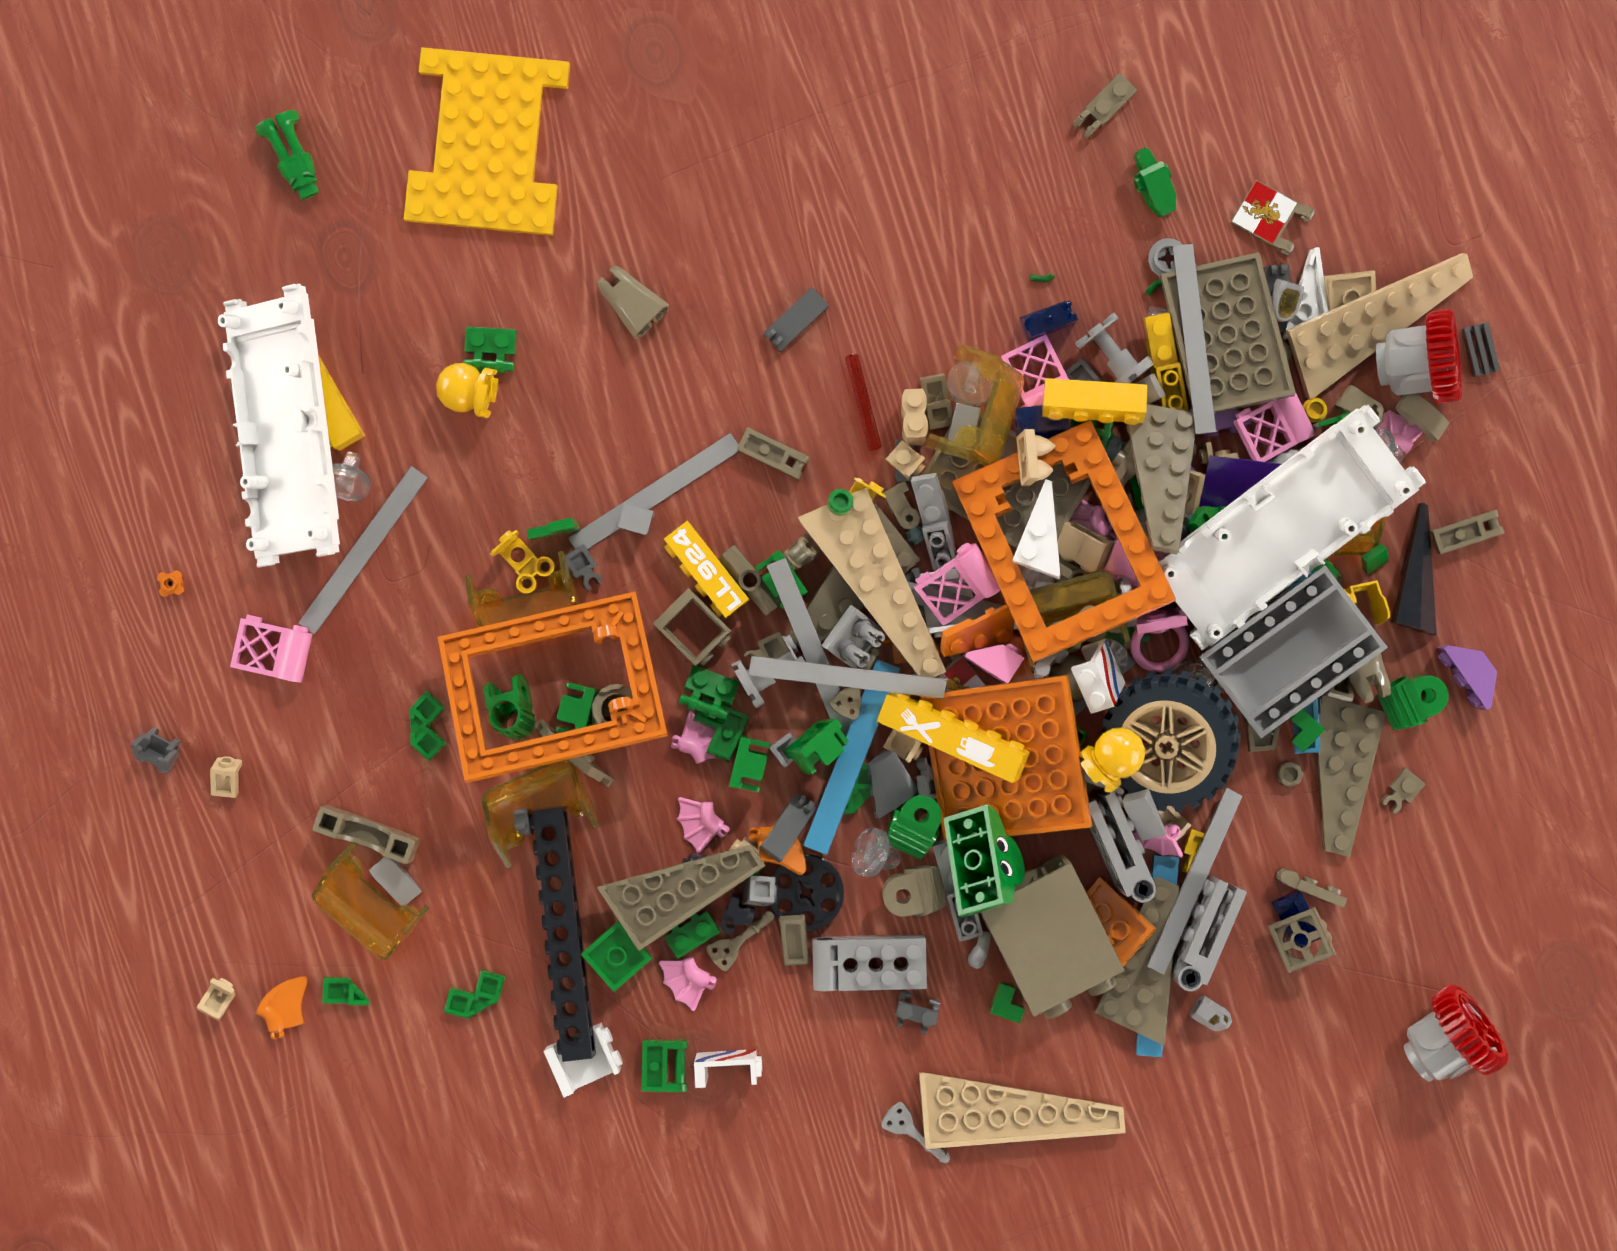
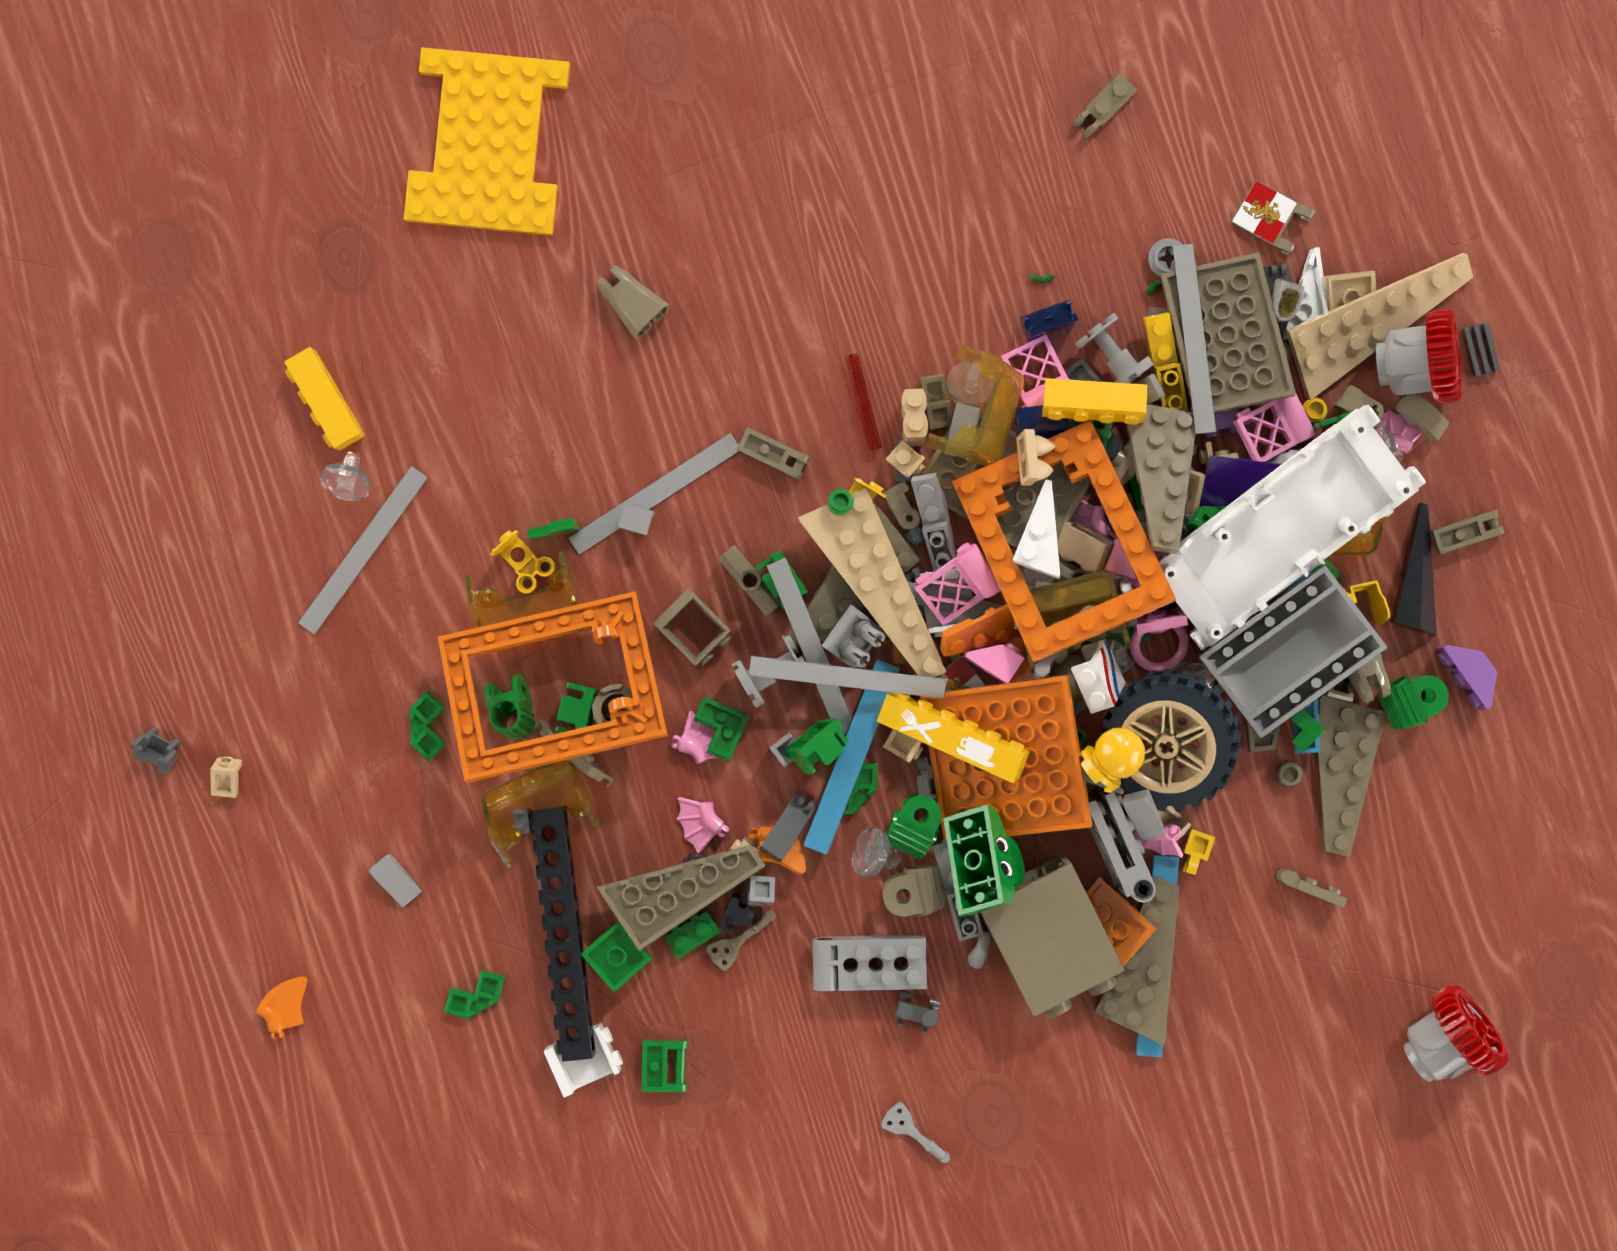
orange plate [157,570,184,597] -> none
tan bracket [196,978,236,1021] -> none
white piece [218,284,340,568] -> none
bright pink piece [230,615,313,683] -> none
green piece [255,110,319,200] -> none
clear yellow windscreen [311,842,430,960] -> none
dark tan arch [312,804,421,865] -> none
green slope [322,977,370,1005] -> none
yellow tile [436,363,498,418] -> none
green plate [463,327,517,374] -> none
dark grey plate [561,544,602,591] -> none
bright pink arm [659,957,717,1011] -> none
yellow brick [664,521,750,618] -> none
green plate [678,665,740,720] -> none
white panel [694,1049,762,1088] -> none
green panel [729,735,771,793] -> none
dark tan plate [744,631,789,667] -> none
dark grey hinge [763,288,829,352] -> none
black wedge [771,855,844,931] -> none
dark tan tile [779,914,810,966] -> none
dark tan piece [783,532,823,570] -> none
dark tan piece [829,647,880,720] -> none
dark grey slope [867,749,918,819] -> none
tan wing [919,1072,1126,1149] -> none
green piece [989,981,1025,1024] -> none
green hinge [1133,147,1176,217] -> none
light grey piece [1147,787,1242,974] -> none
light grey hinge [1171,874,1247,991] -> none
light grey rock [1189,994,1232,1031] -> none
dark tan piece [1268,907,1336,973] -> none
clear blue hinge [1271,890,1321,948] -> none
green tile [1361,544,1389,575] -> none
dark tan plate [1380,767,1425,814] -> none

